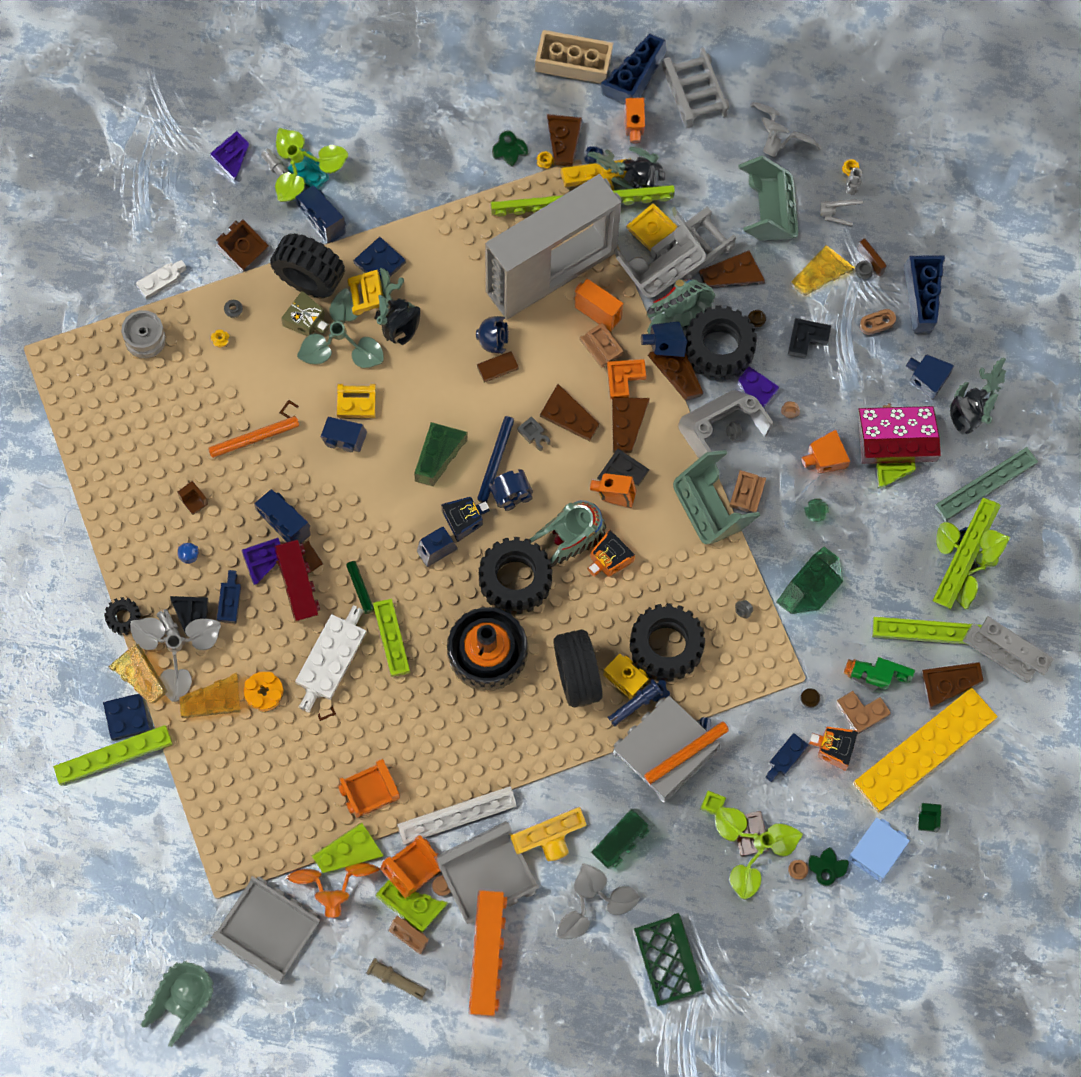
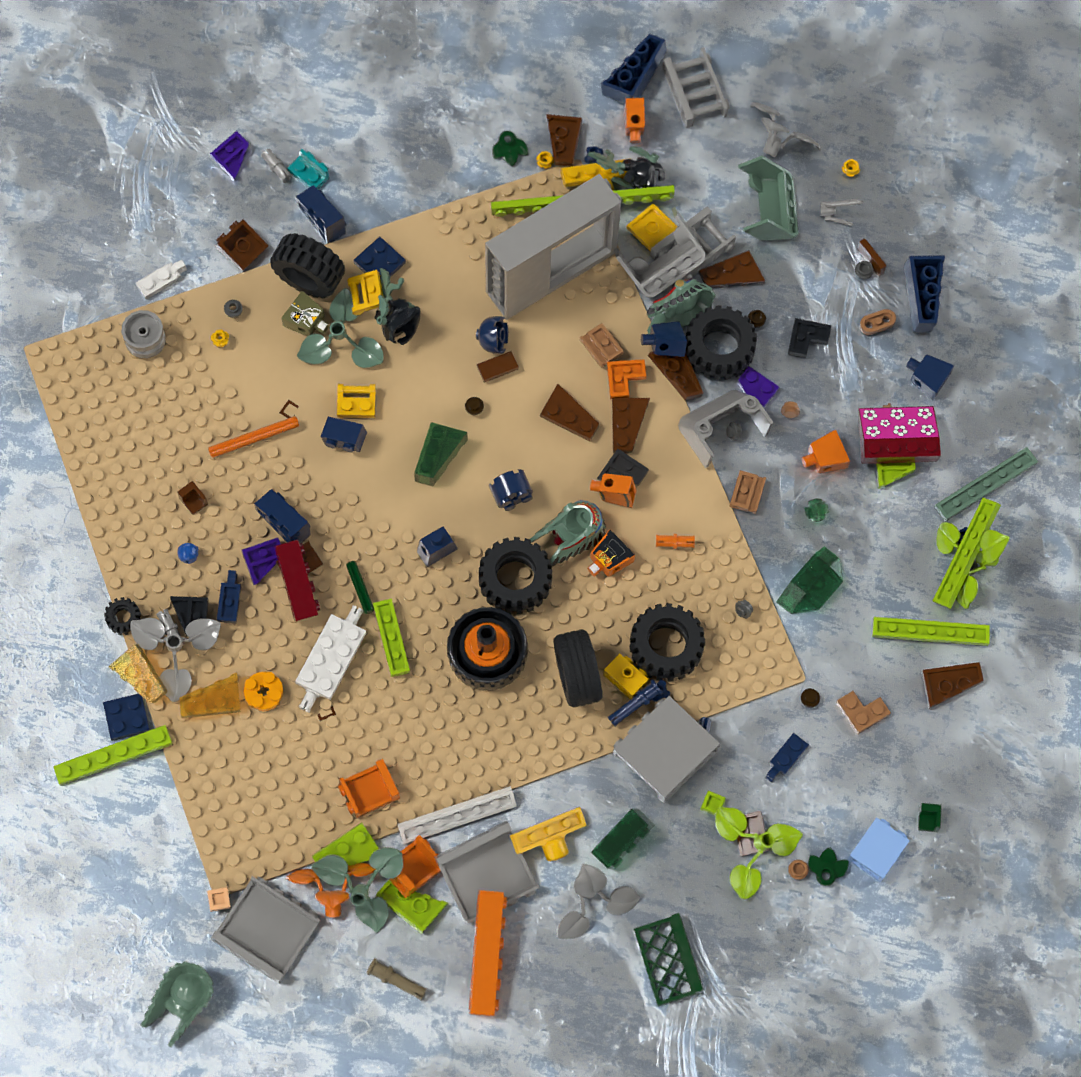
lime plant [275,128,349,202] -> none
medium nougat plate [388,916,429,955] -> none
medium nougat plate [432,876,450,896] -> none
torso [441,497,490,542] -> none
dark blue axle [477,416,514,503] -> none
dark grey plate [517,416,550,451] -> none
tan brick [535,30,613,84] -> none
orange brick [574,279,623,332] -> none
orange axle [644,722,729,784] -> none
sand green windscreen [673,450,760,544] -> none
clear yellow wing [790,245,854,296] -> none
torso [809,727,858,771] -> none
green plate [843,657,915,691] -> none
light grey pin [846,168,862,195] -> none
yellow plate [853,687,998,813] -> none
helmet [950,357,1006,434] -> none
light grey fence [963,616,1054,683] -> none
none -> light nougat tile [207,887,231,912]
none -> sand green plant [311,847,403,933]
none -> dark brown plate [465,397,484,415]
none -> orange pin [656,534,695,549]

